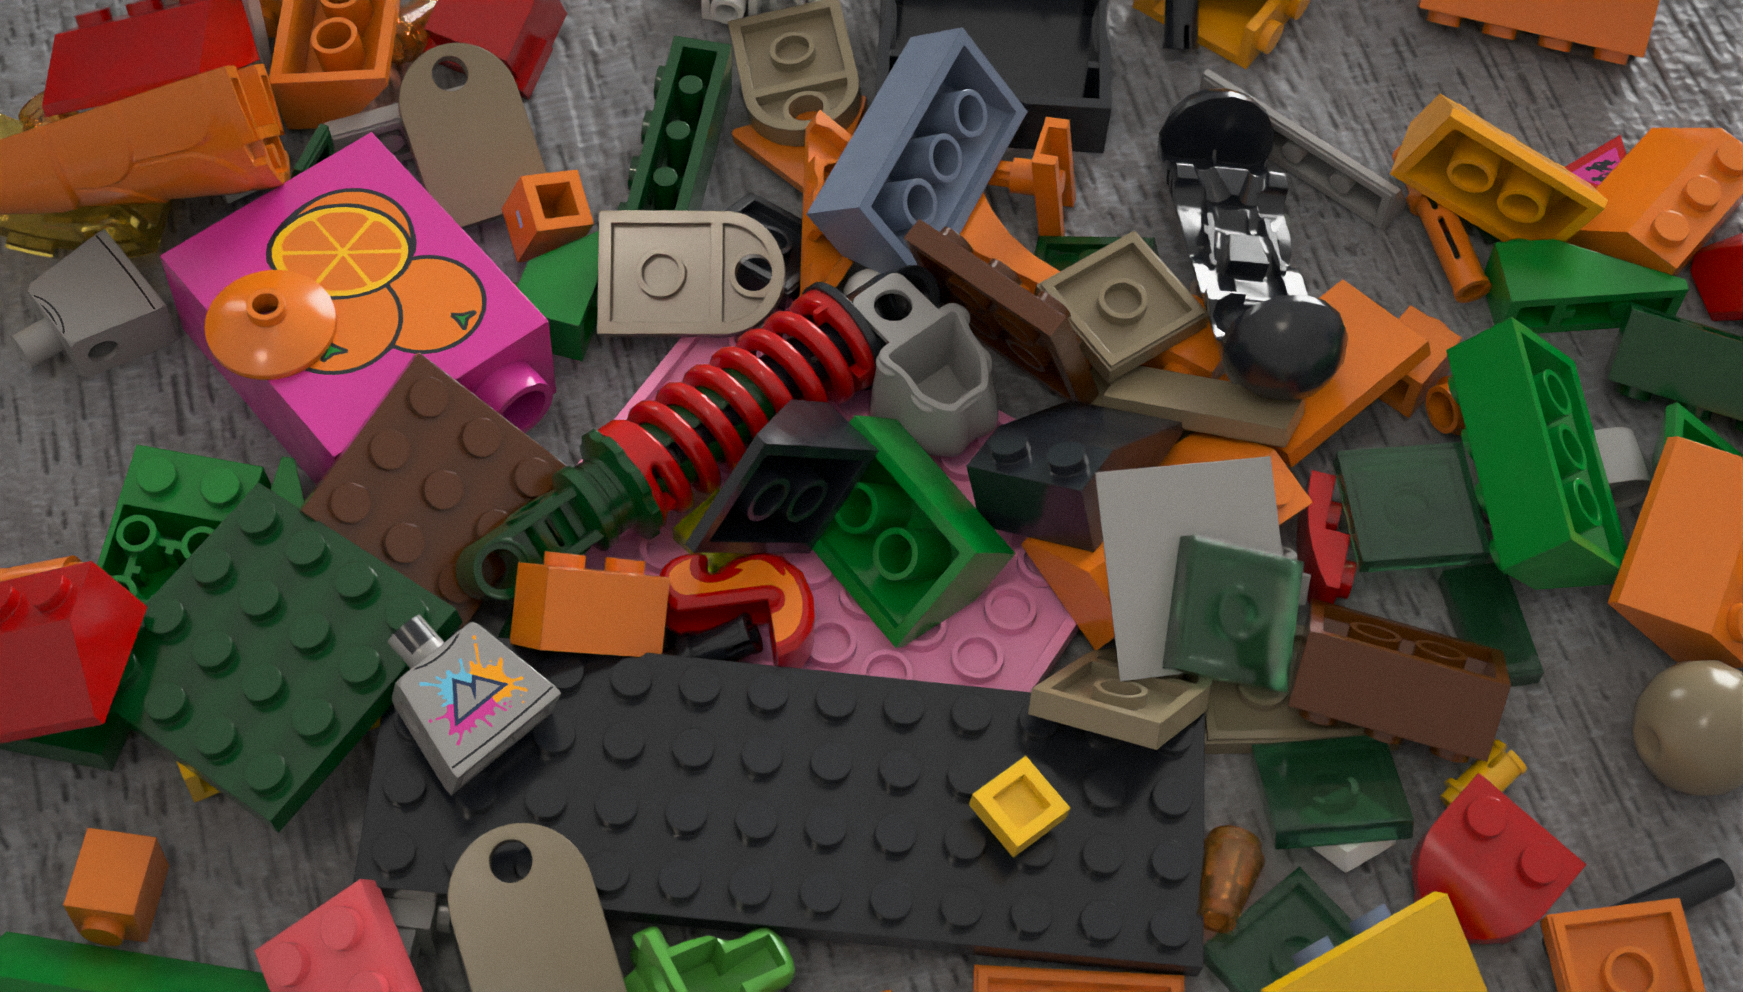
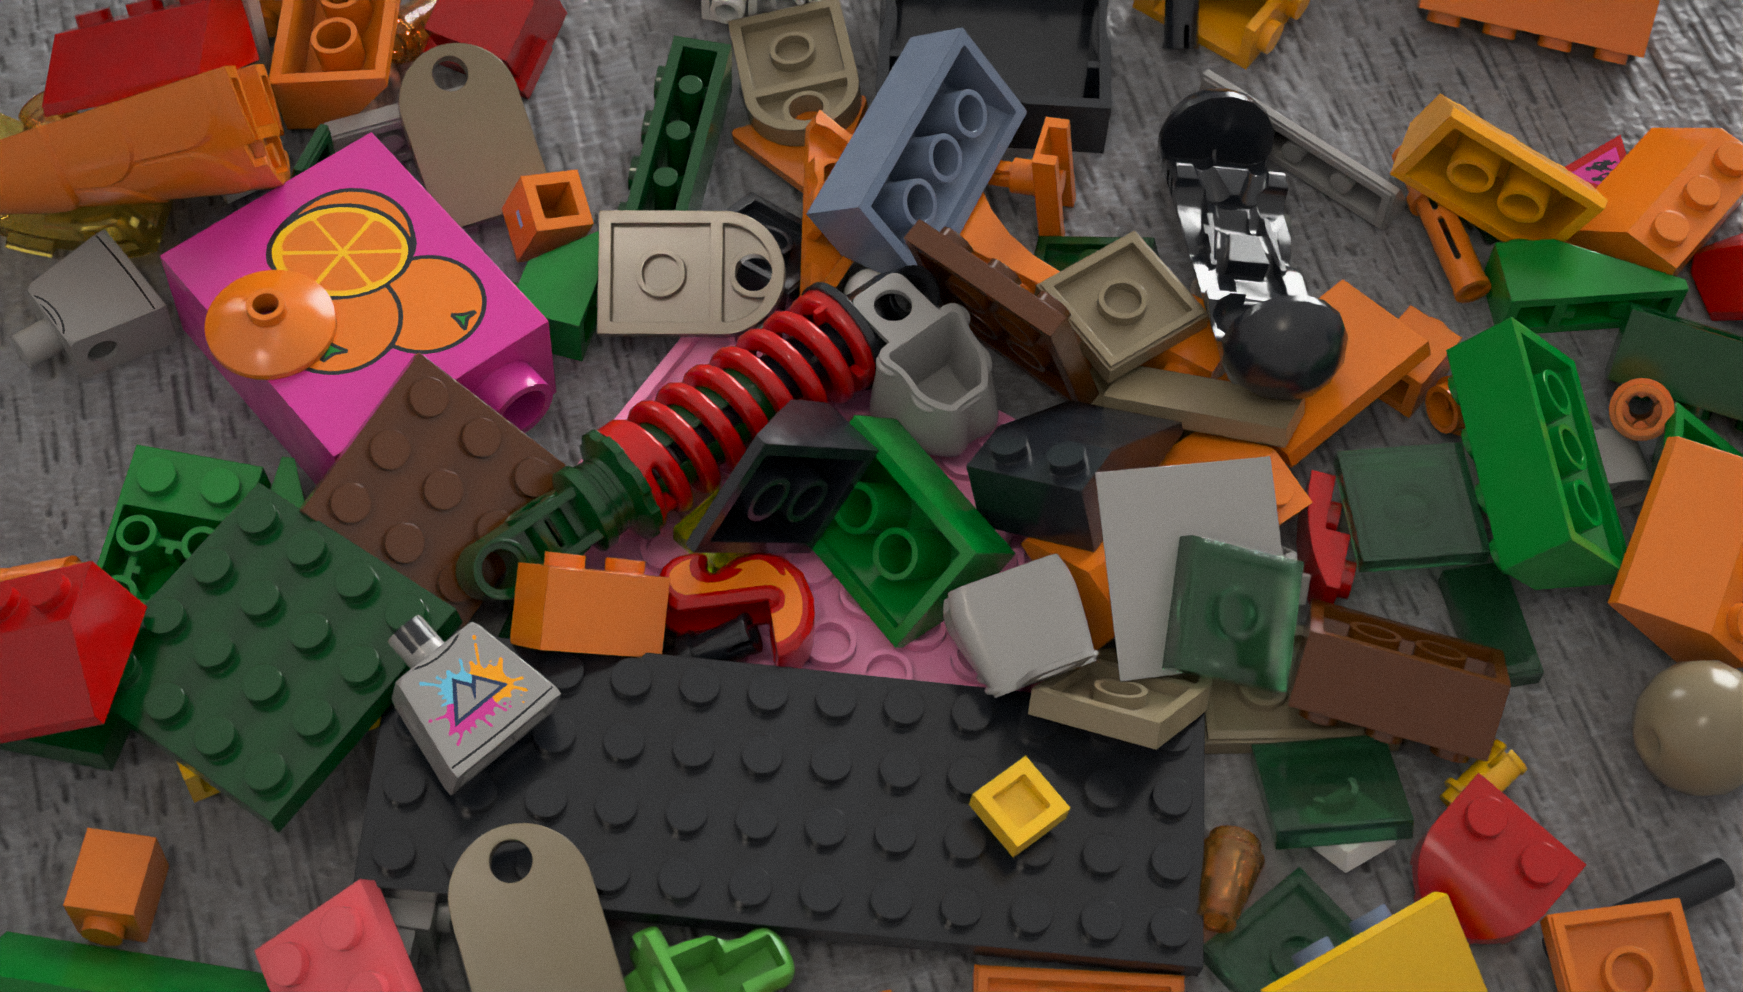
none -> light grey piece [943,554,1099,698]
none -> orange cone [1609,378,1675,441]

